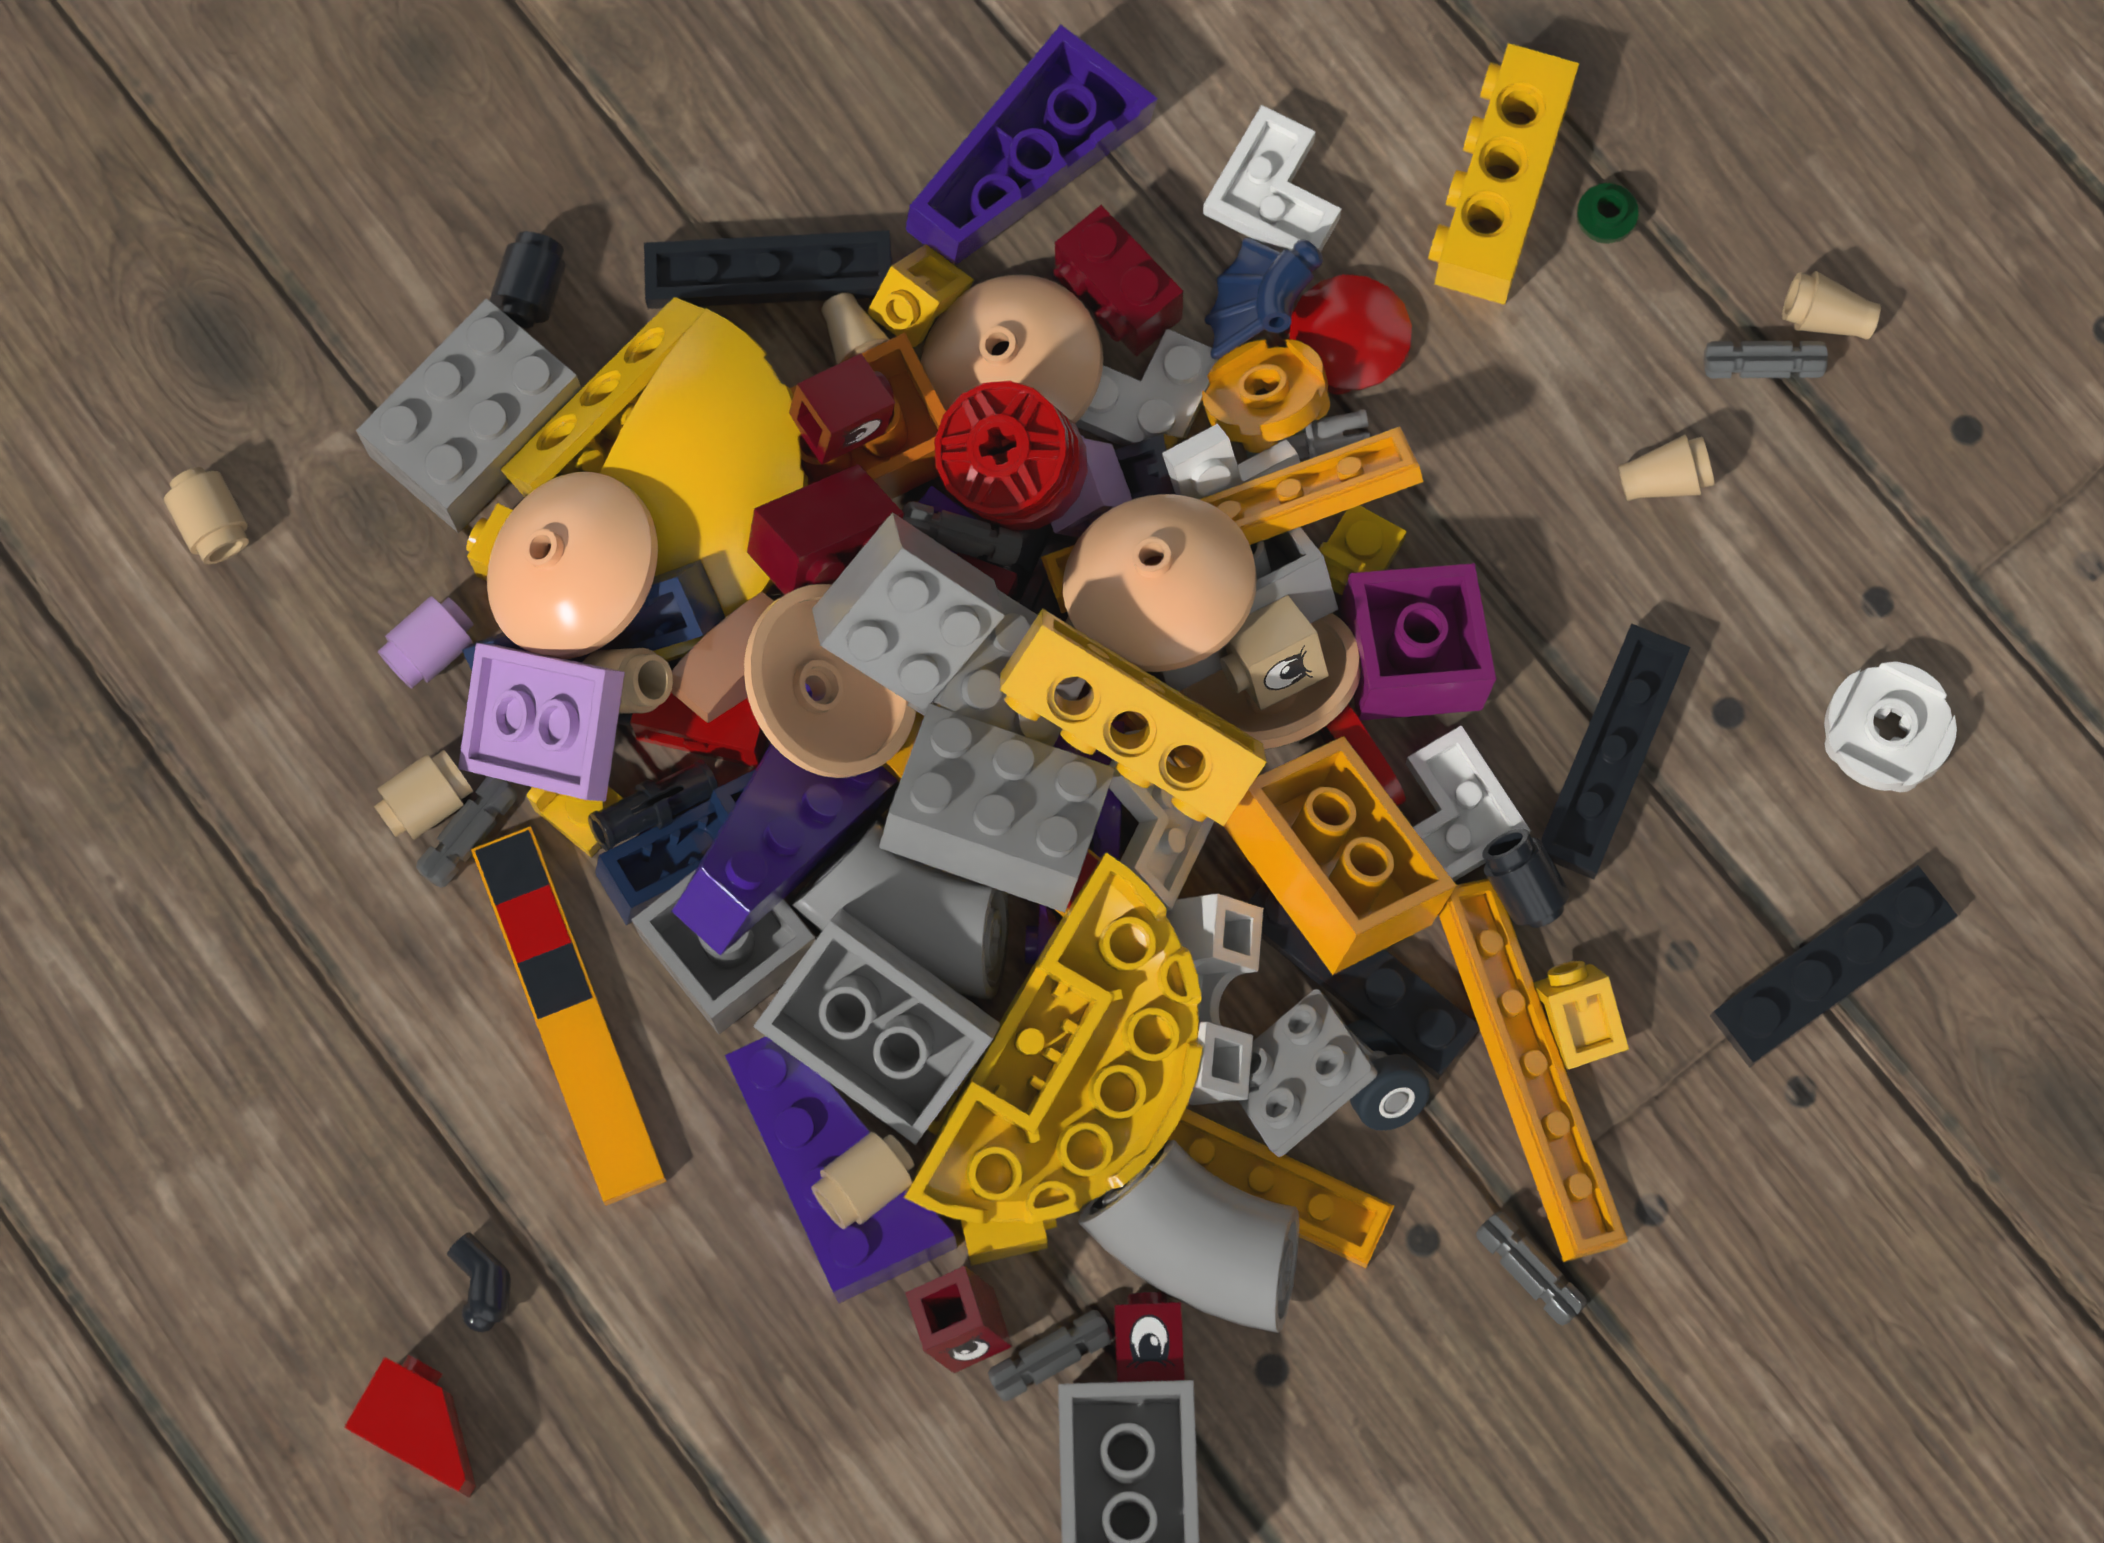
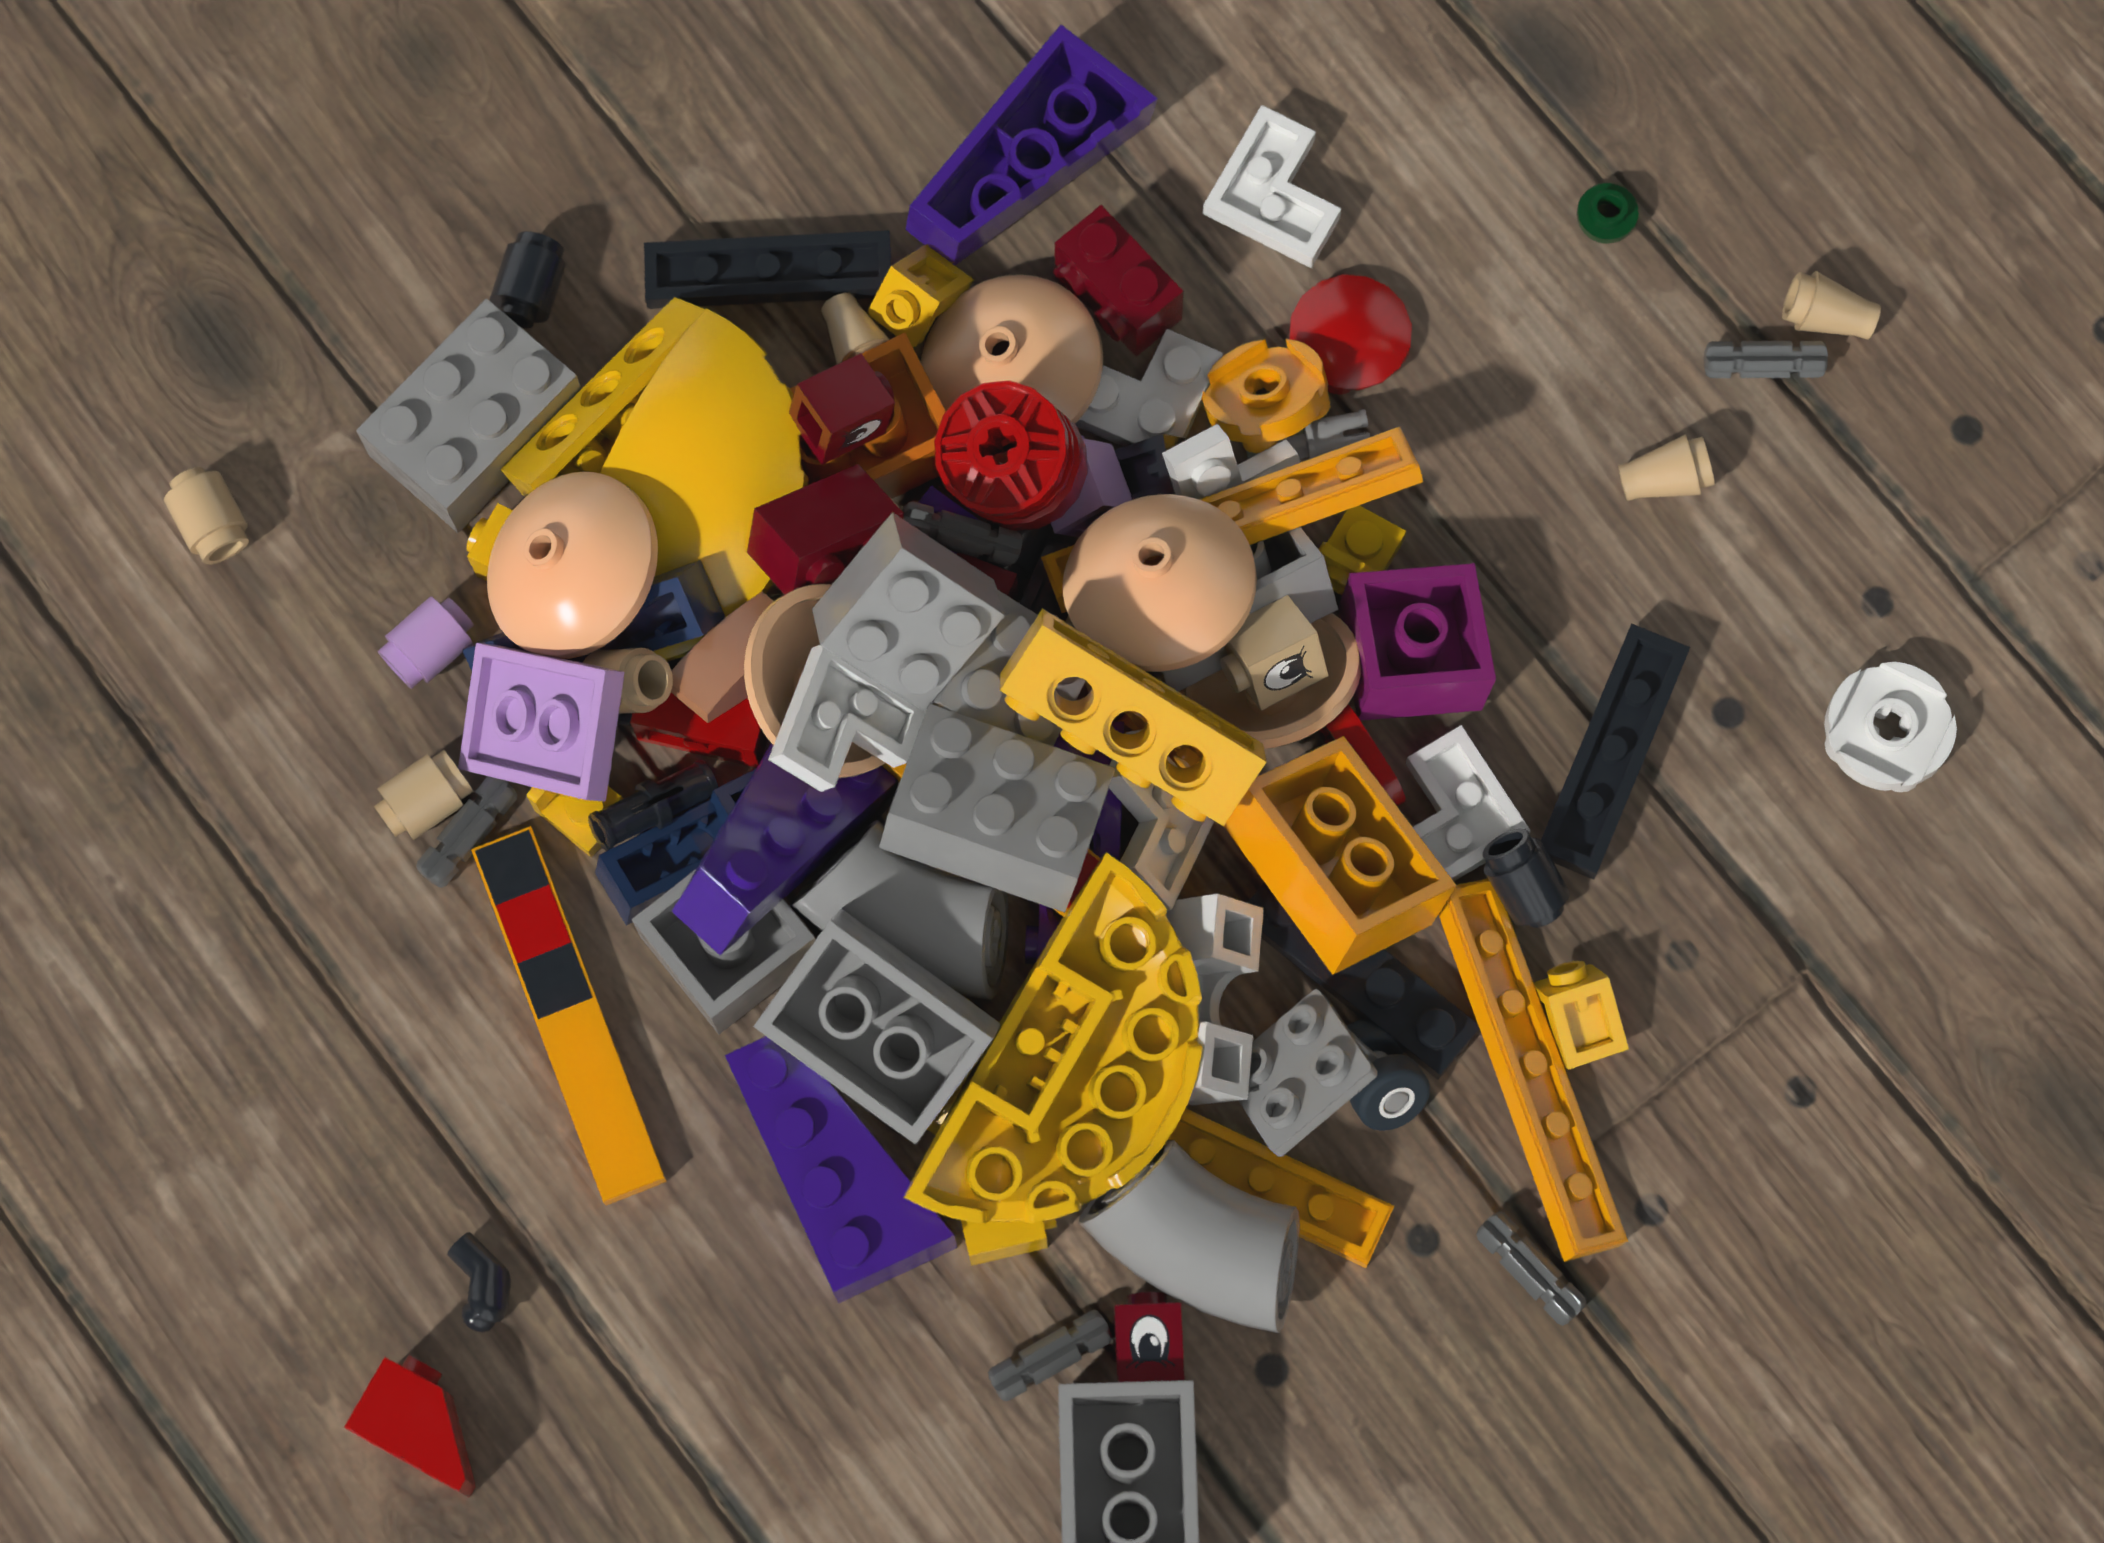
tan brick [811,1132,914,1229] -> none
dark red brick [905,1266,1013,1373] -> none
dark blue arm [1204,237,1323,359] -> none
yellow brick [1428,43,1579,305] -> none
black plate [1710,865,1958,1068] -> none
none -> white plate [768,645,928,792]

